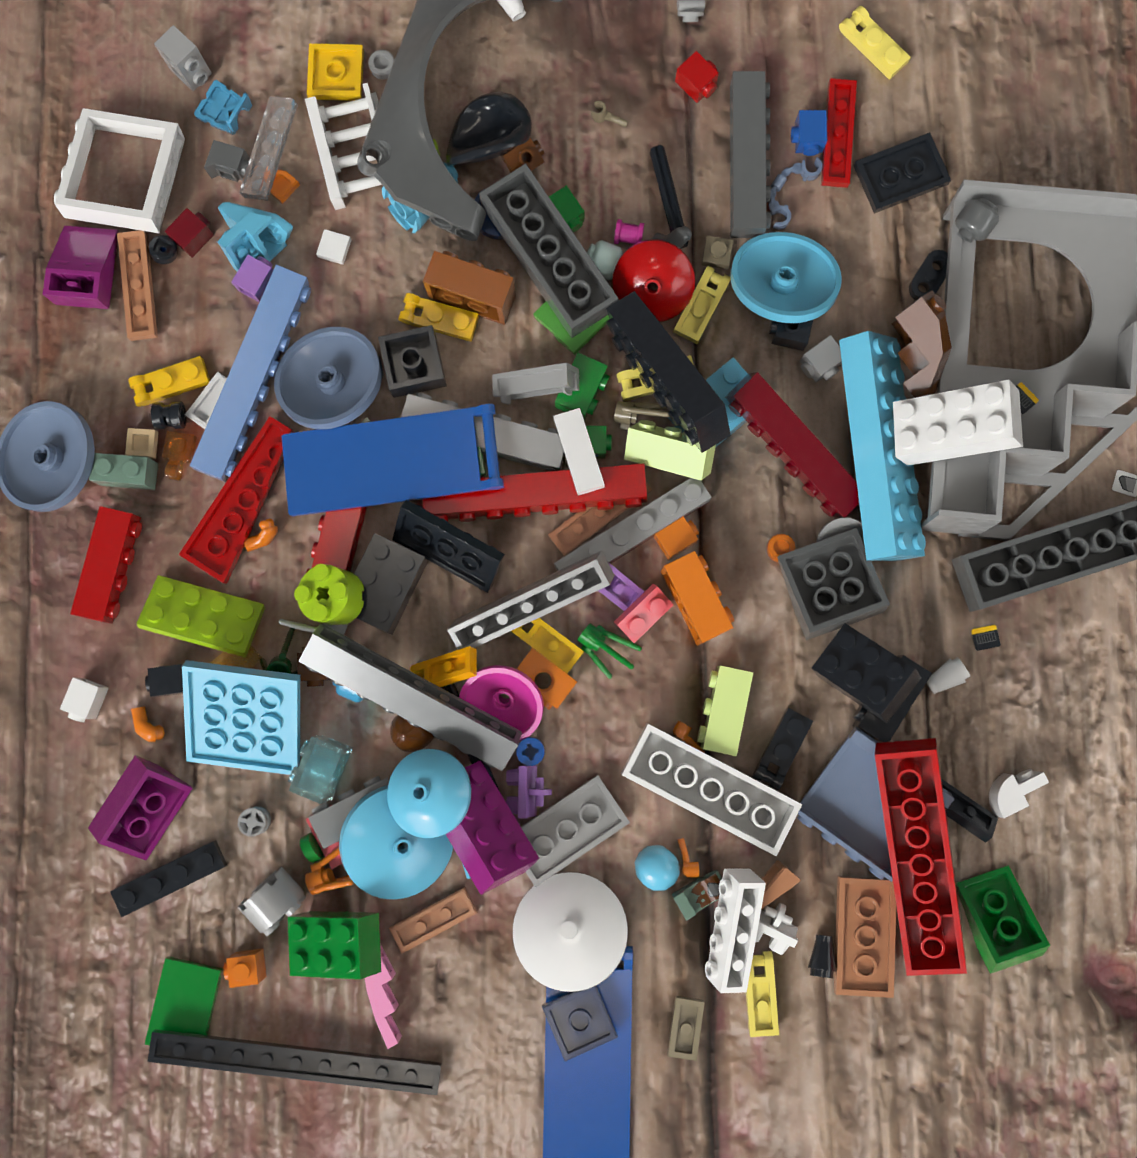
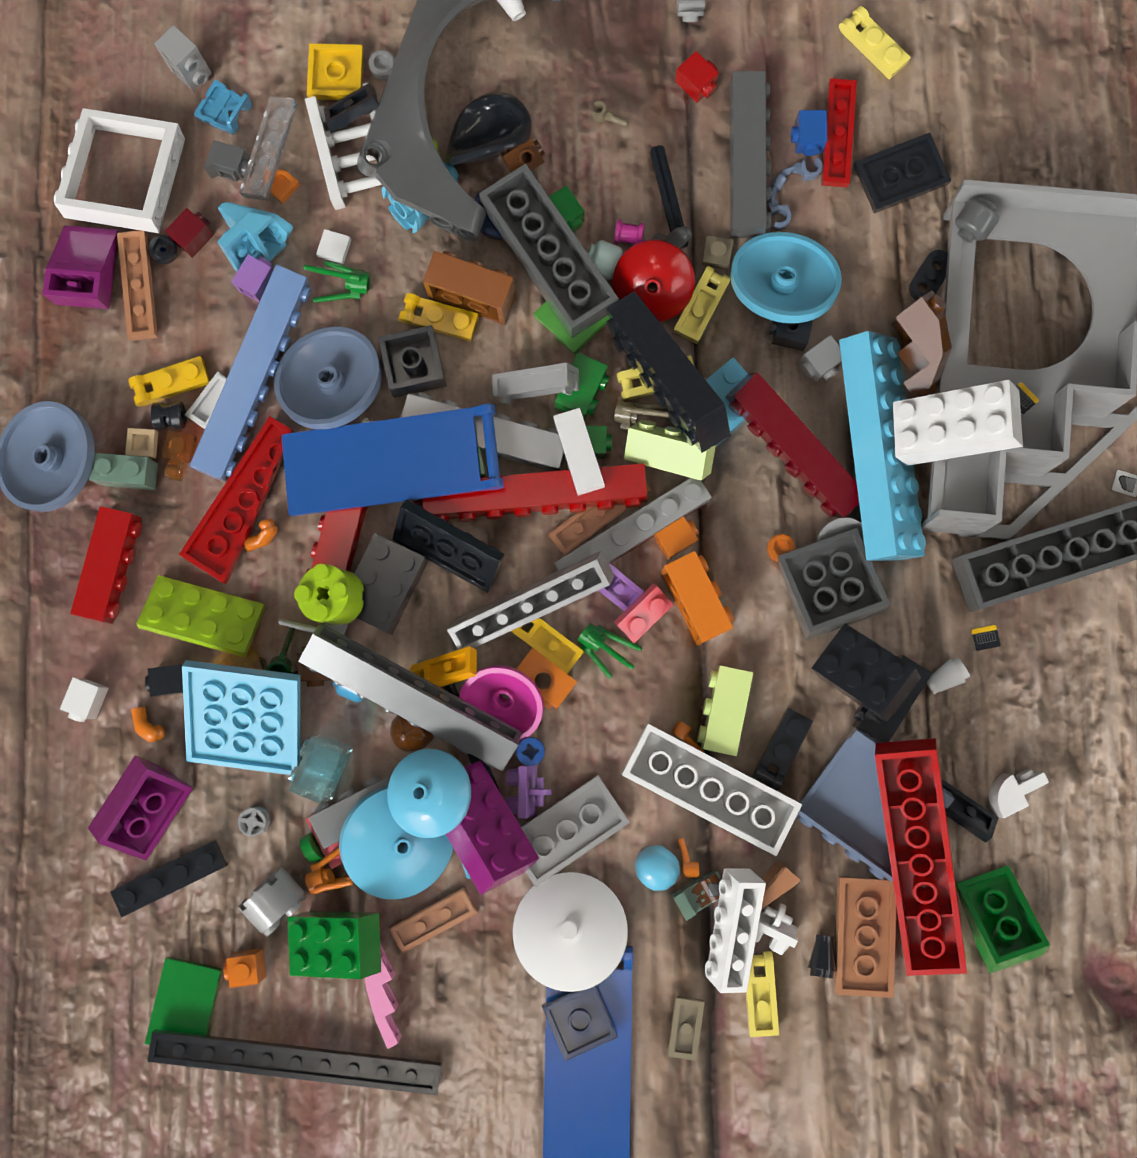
none -> green plant [303,261,370,303]
none -> black plate [324,83,379,132]

